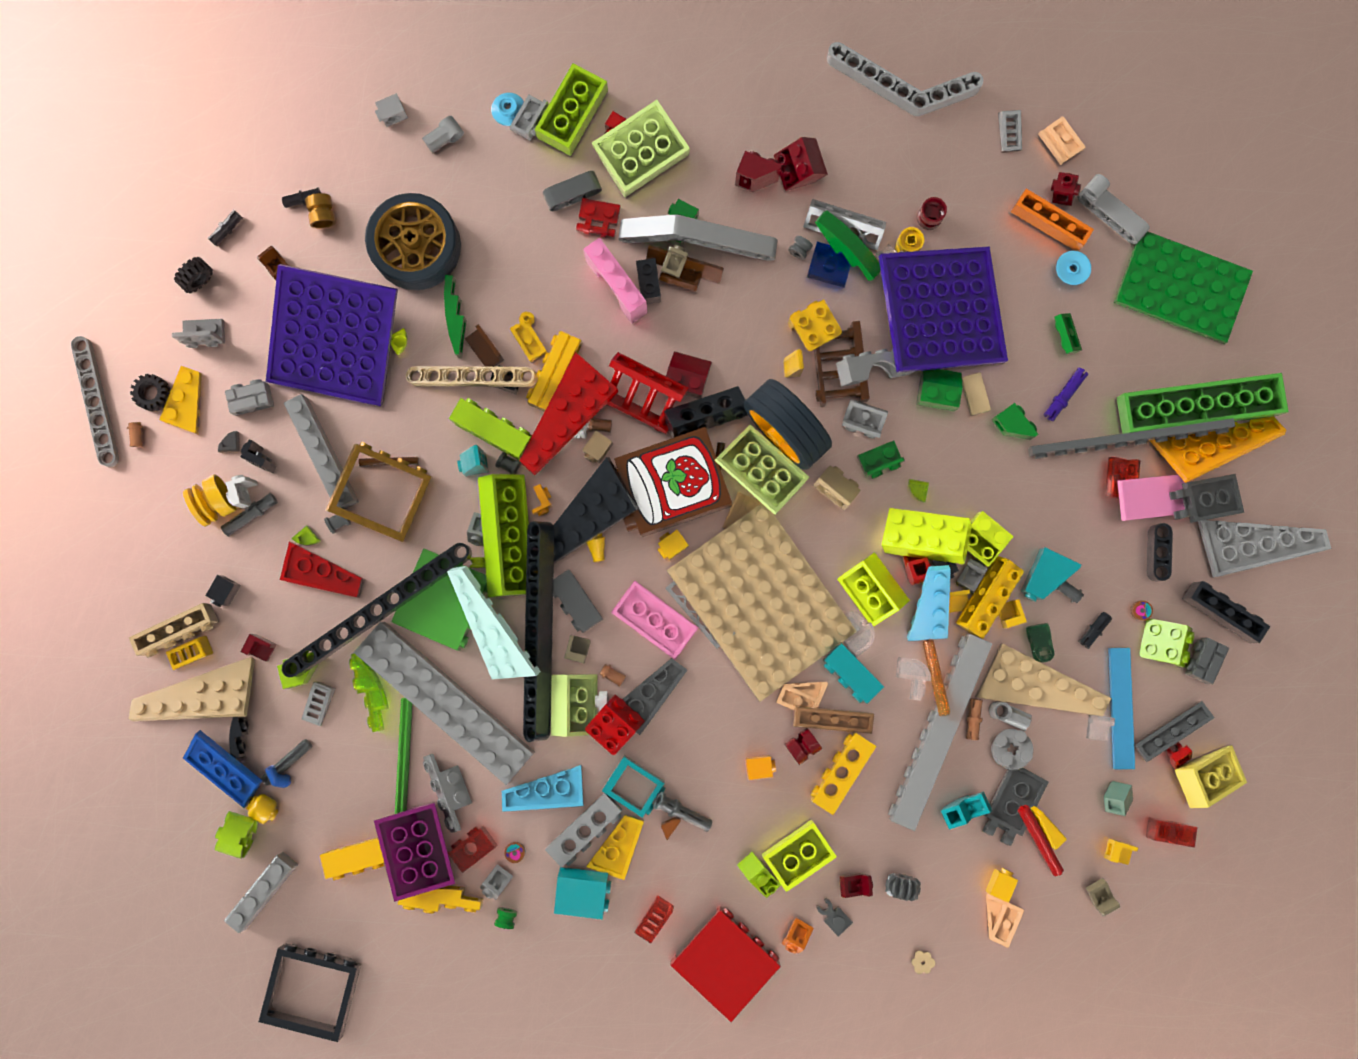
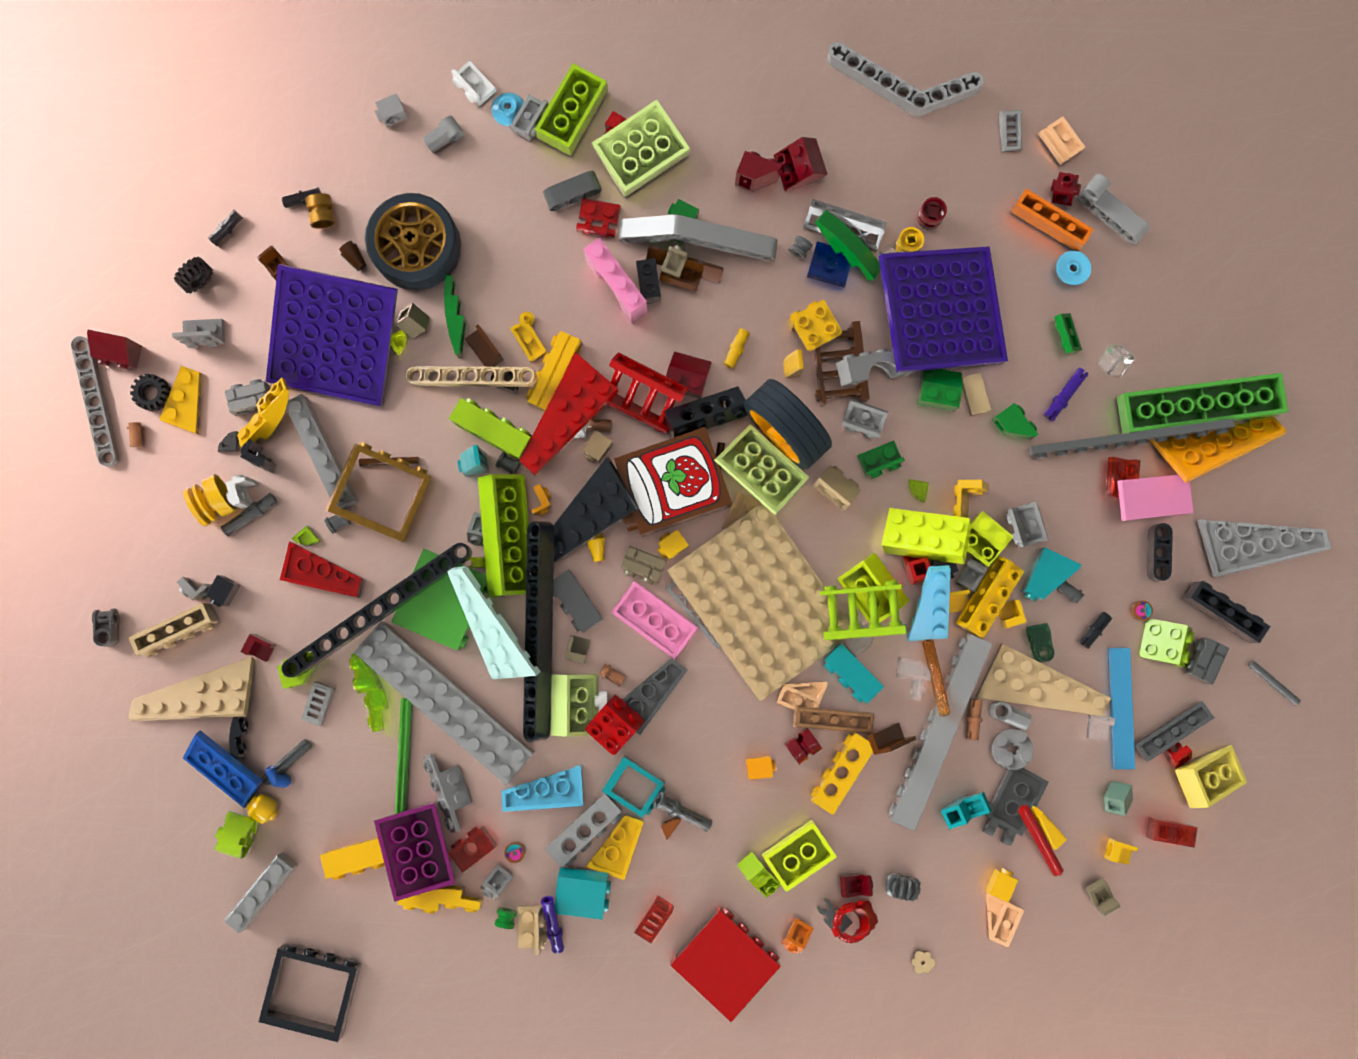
yellow slope [166,636,213,670] -> none
green plate [1114,231,1253,344] -> none
dark grey tile [1169,474,1244,523] -> none
none -> dark red slope [87,329,142,370]
none -> dark grey piece [92,608,119,647]
none -> light grey bracket [177,577,211,601]
none -> yellow slope [237,377,289,447]
none -> reddish brown cone [339,241,367,271]
none -> dark tan panel [395,303,430,338]
none -> white bracket [451,61,496,106]
none -> tan bracket [517,905,547,955]
none -> dark purple pin [541,896,565,954]
none -> dark tan brick [620,545,667,585]
none -> yellow pin [723,328,750,369]
none -> lime fence [820,580,907,640]
none -> red piece [831,900,878,943]
none -> reddish brown panel [867,723,917,755]
none -> yellow bracket [954,480,989,518]
none -> light grey bracket [1006,501,1049,548]
none -> clear panel [1098,344,1135,377]
none -> dark grey bar [1248,660,1301,706]

